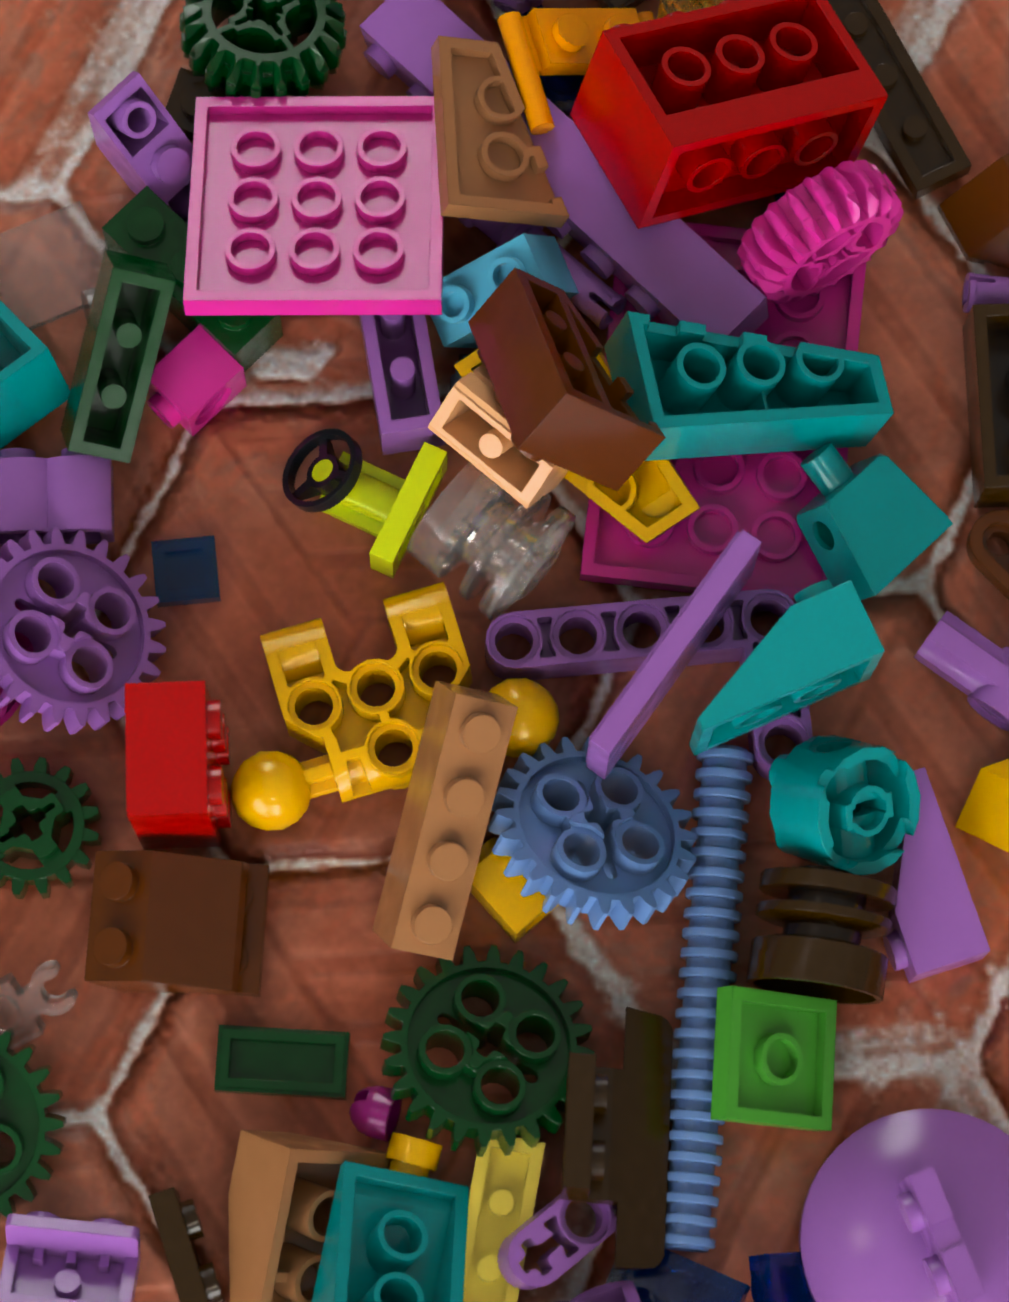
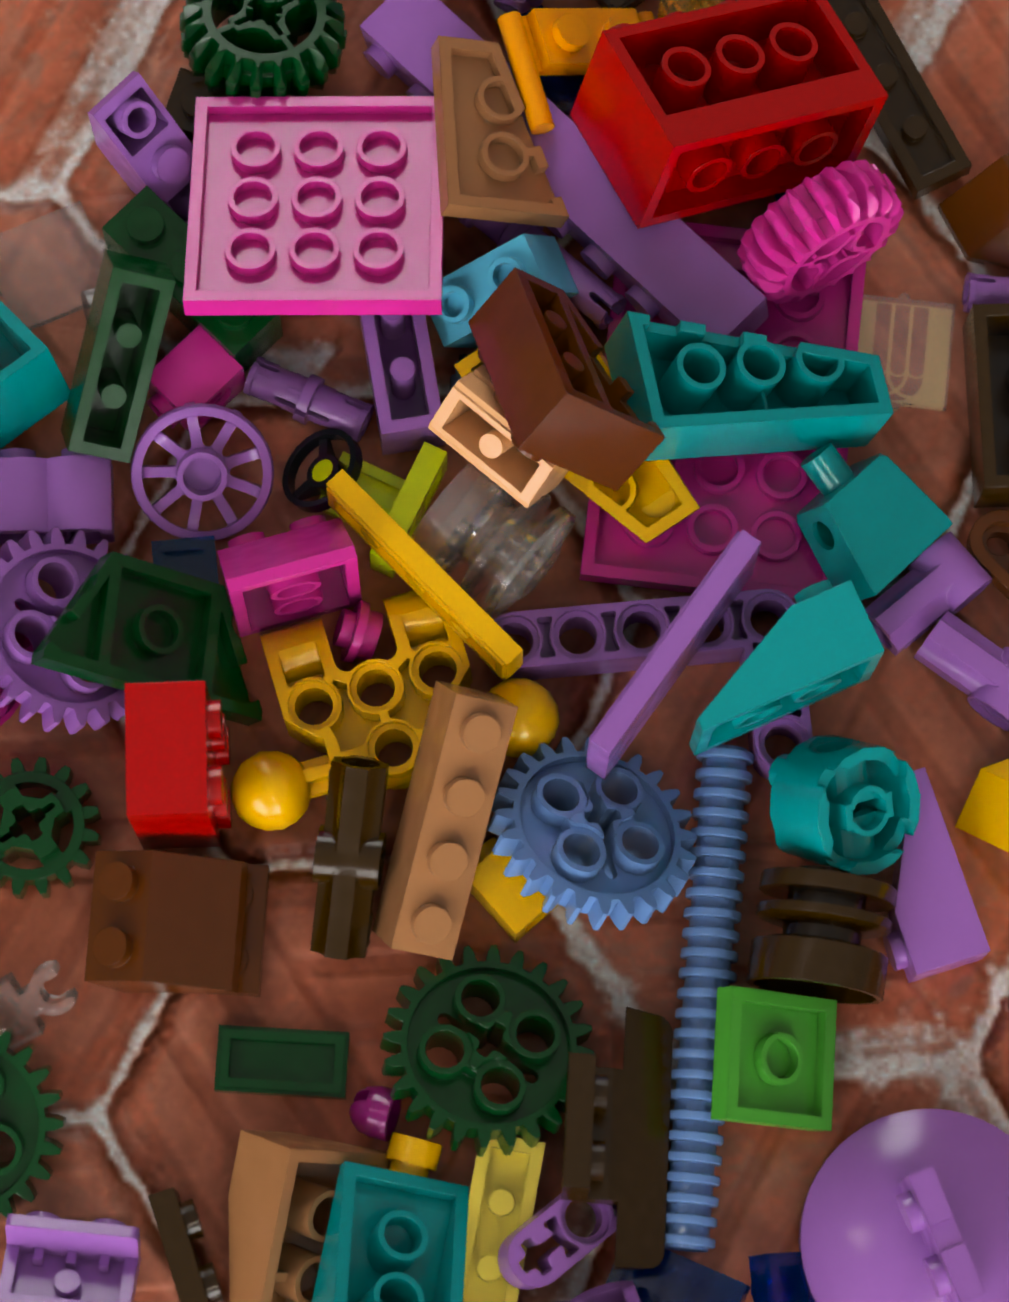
none -> dark green wing [31,551,263,726]
none -> medium lavender wheel [131,402,274,542]
none -> dark pink slope [217,515,362,637]
none -> medium lavender pin [243,356,374,442]
none -> dark brown piece [310,755,389,960]
none -> yellow tile [326,469,523,680]
none -> dark pink plate [333,600,383,663]
none -> clear piece [858,293,955,412]
none -> medium lavender piece [865,532,993,656]

